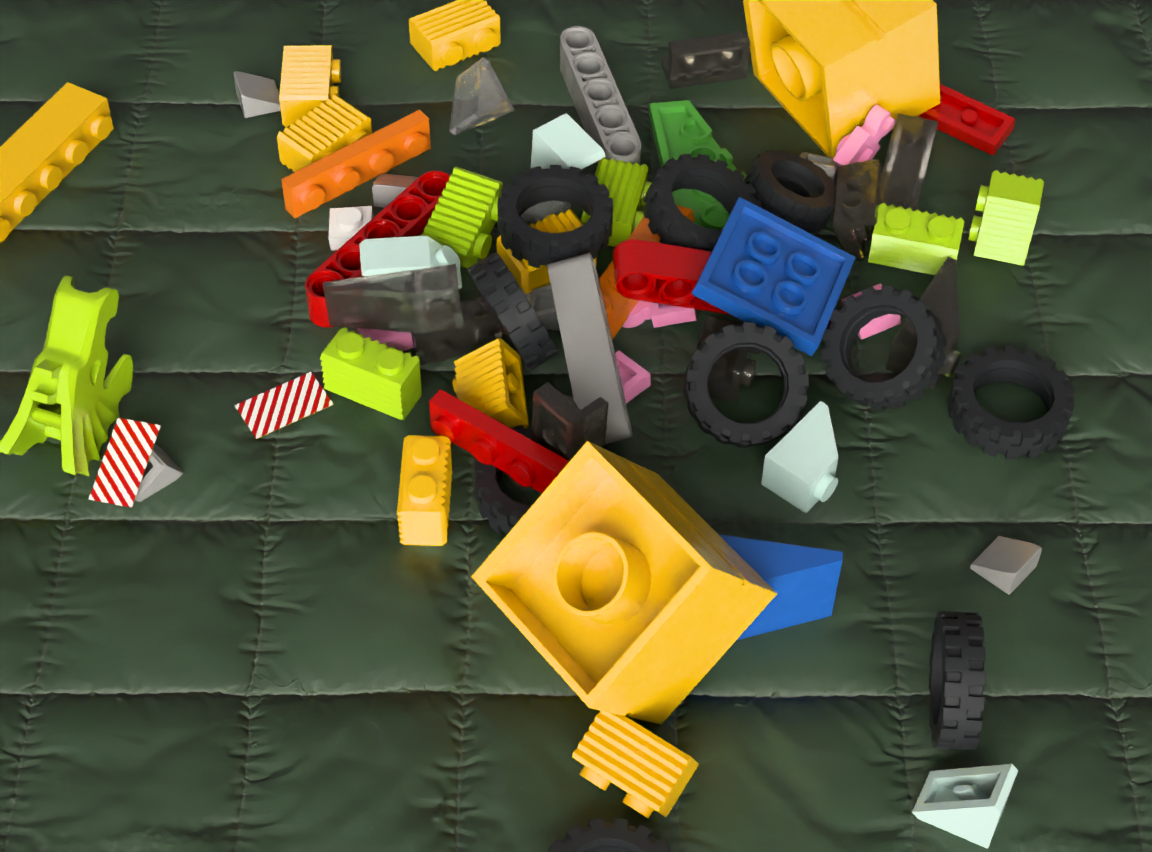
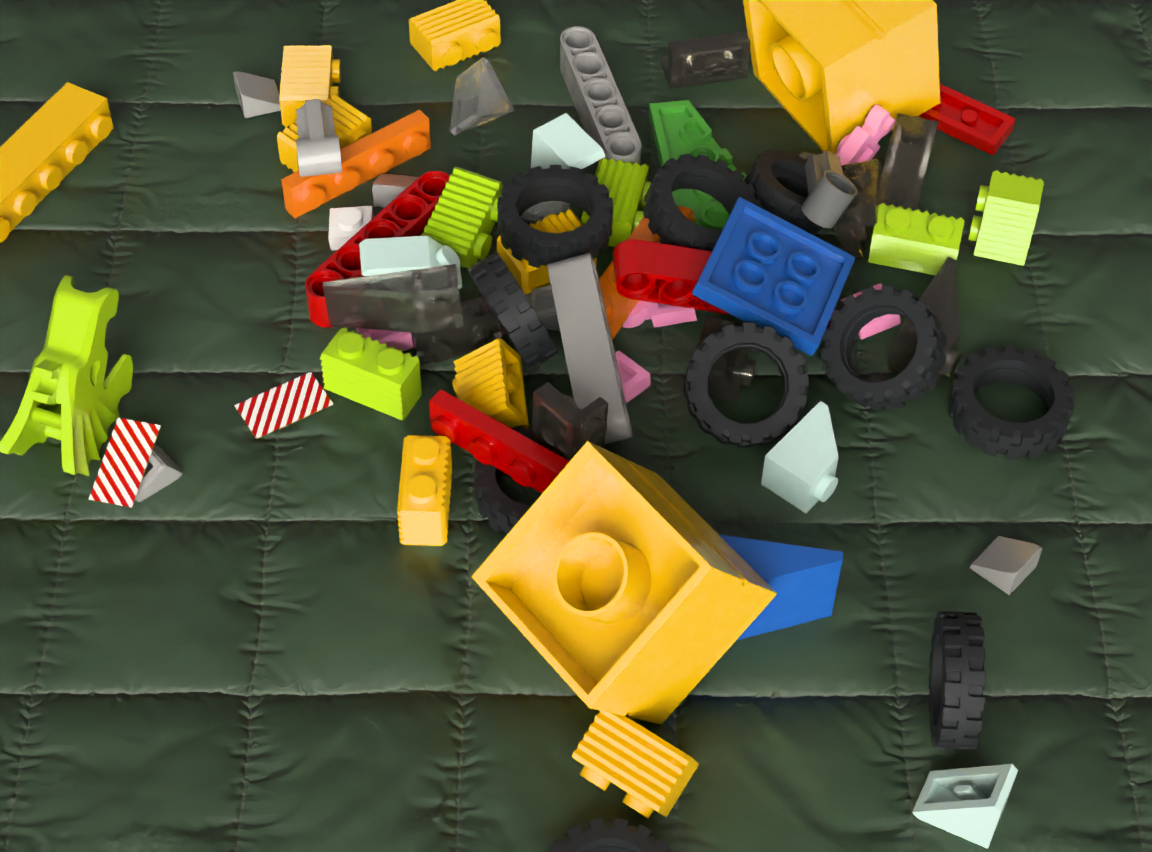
none -> light grey piece [296,99,343,177]
none -> dark grey piece [801,151,857,229]

